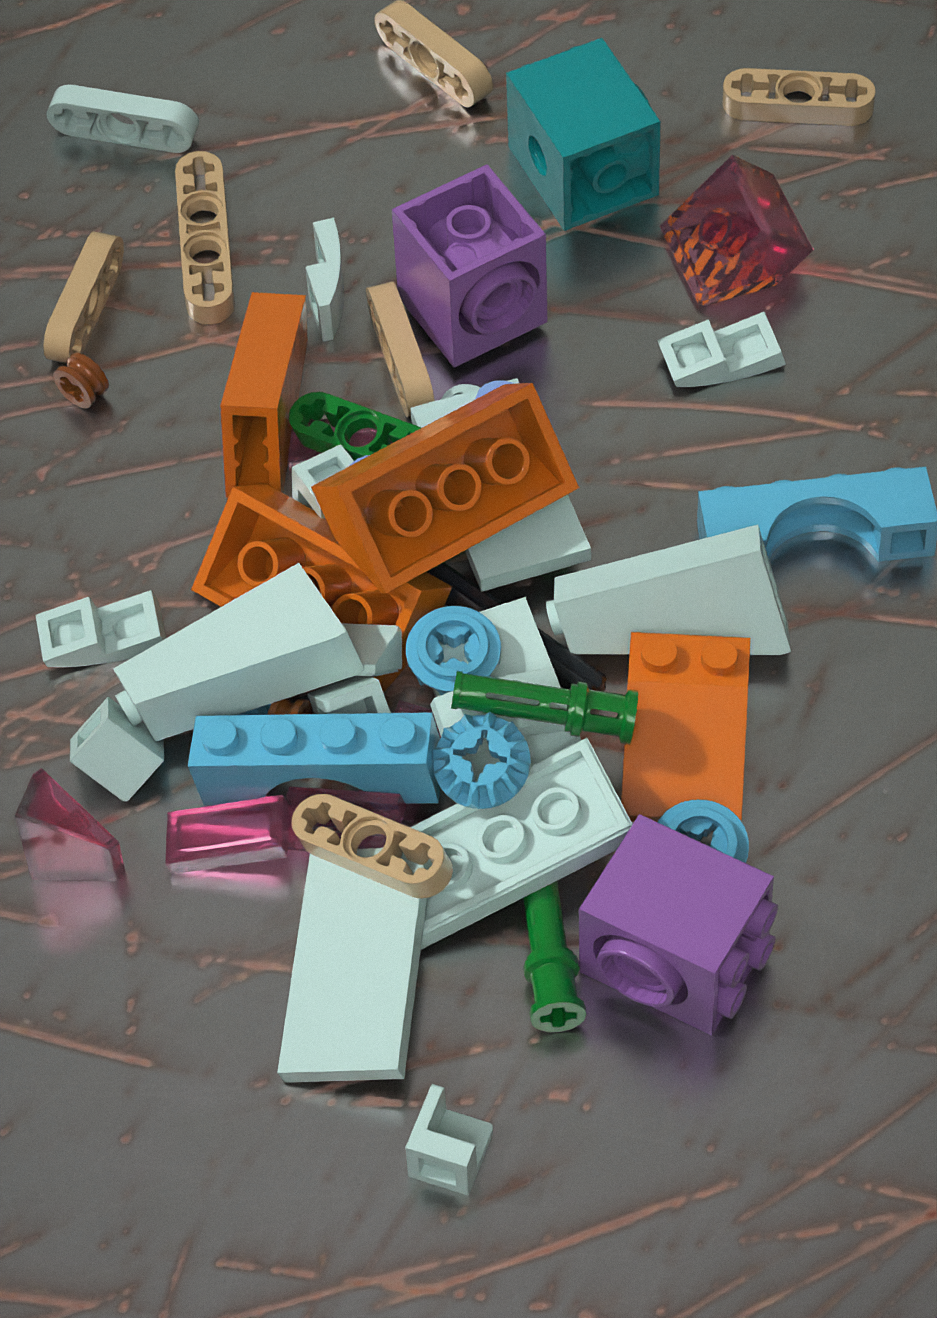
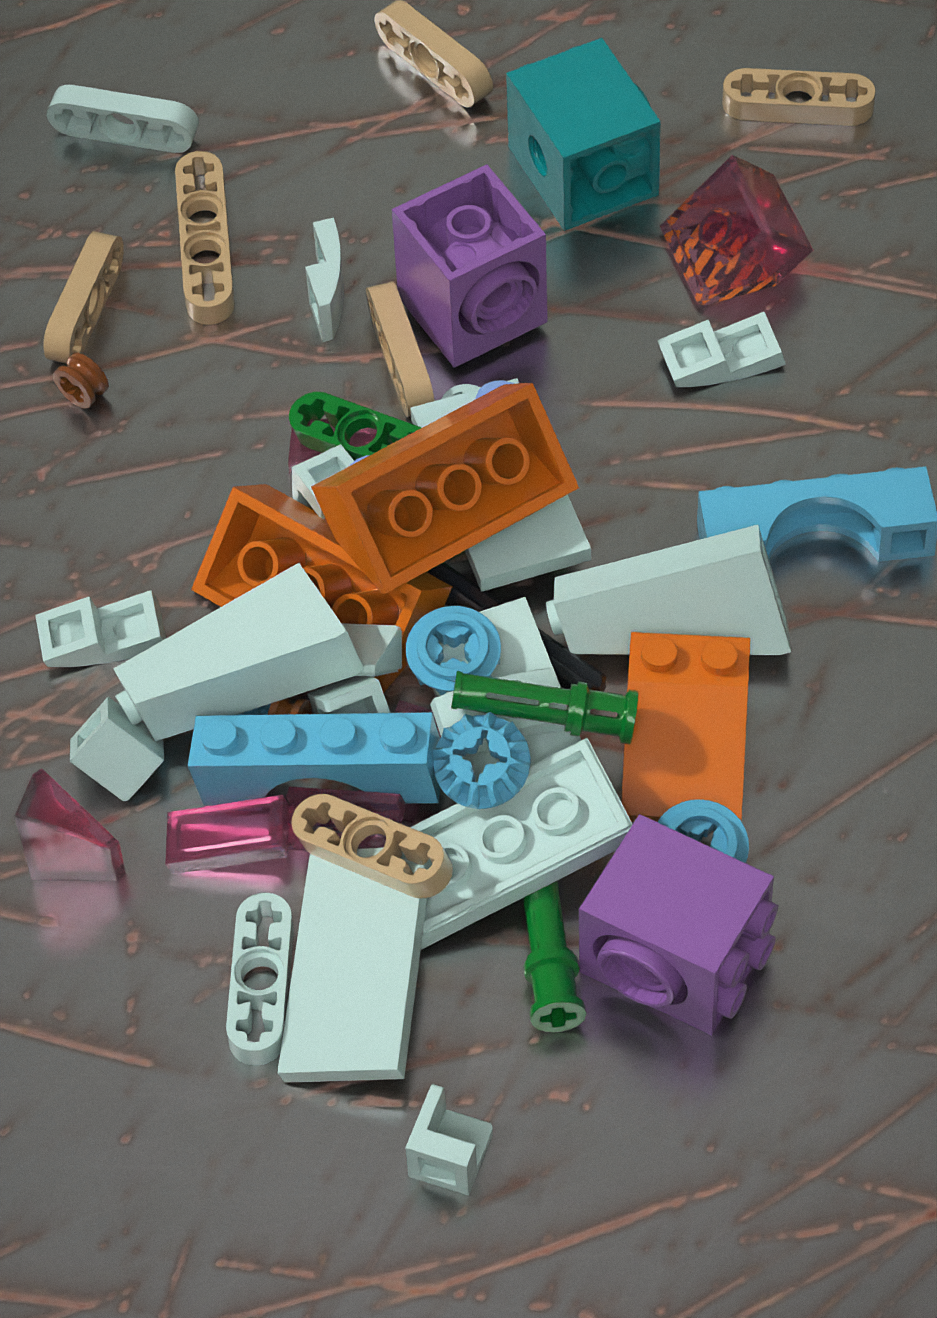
orange slope [220,292,308,498] -> none
none -> light aqua beam [226,893,294,1066]

